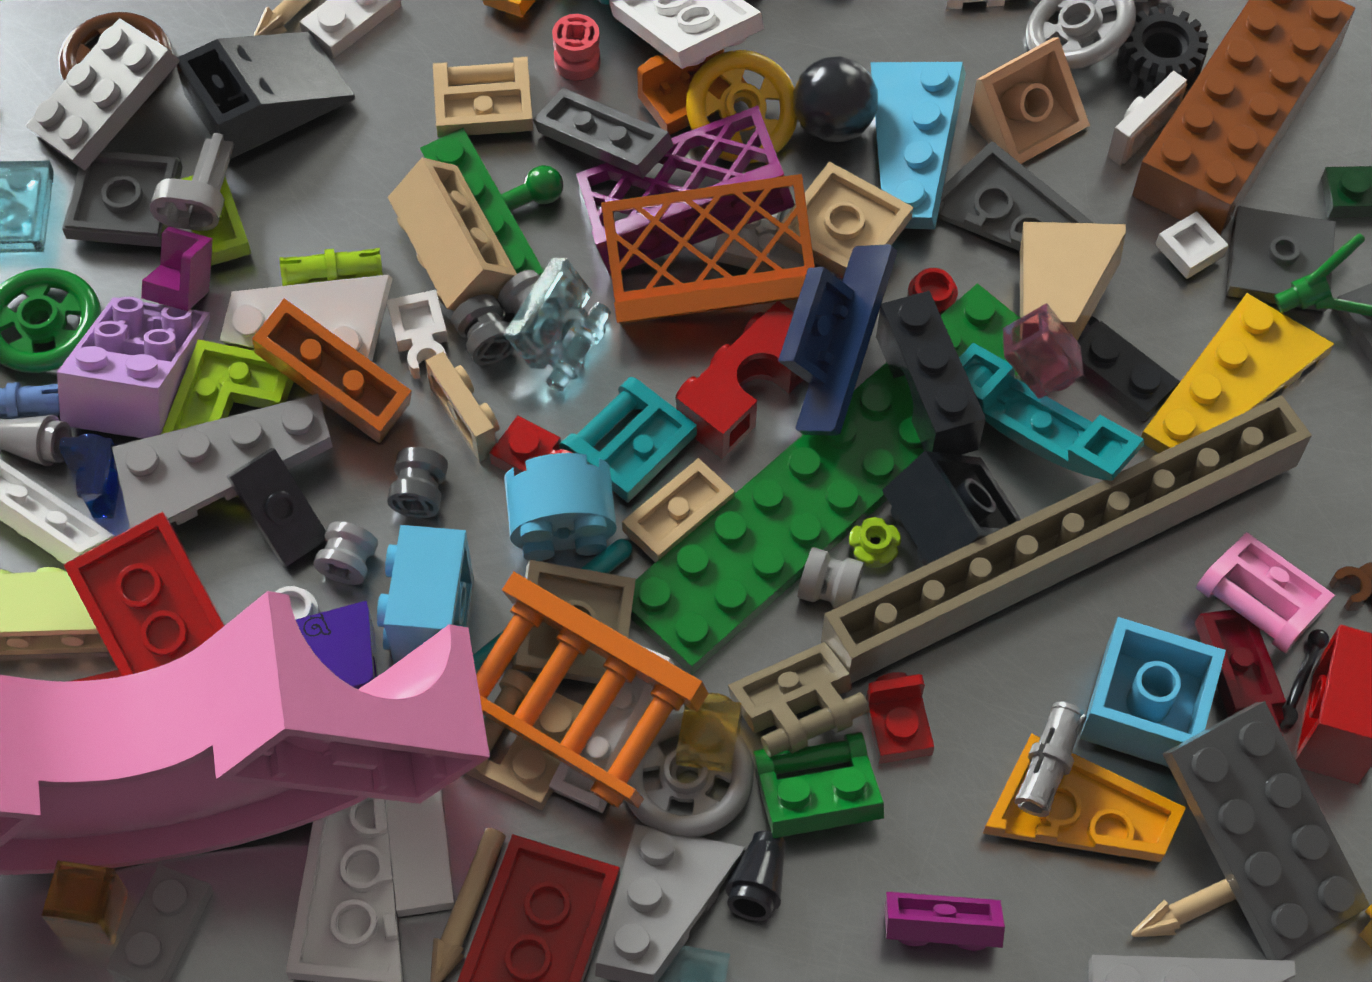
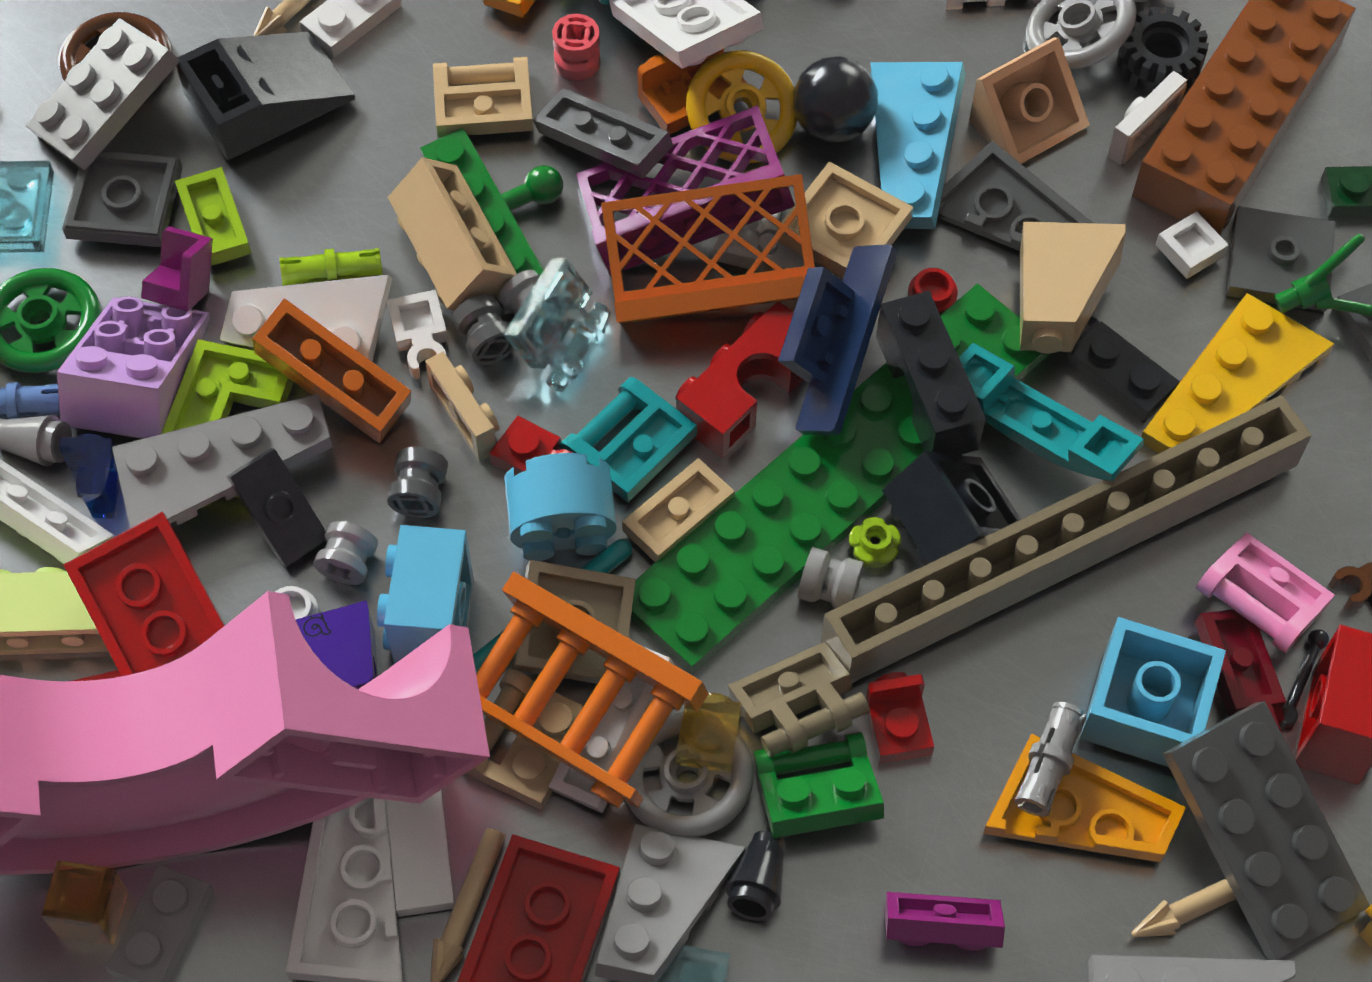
light grey piece [150,133,234,231] -> none
clear pink brick [1003,303,1083,399] -> none

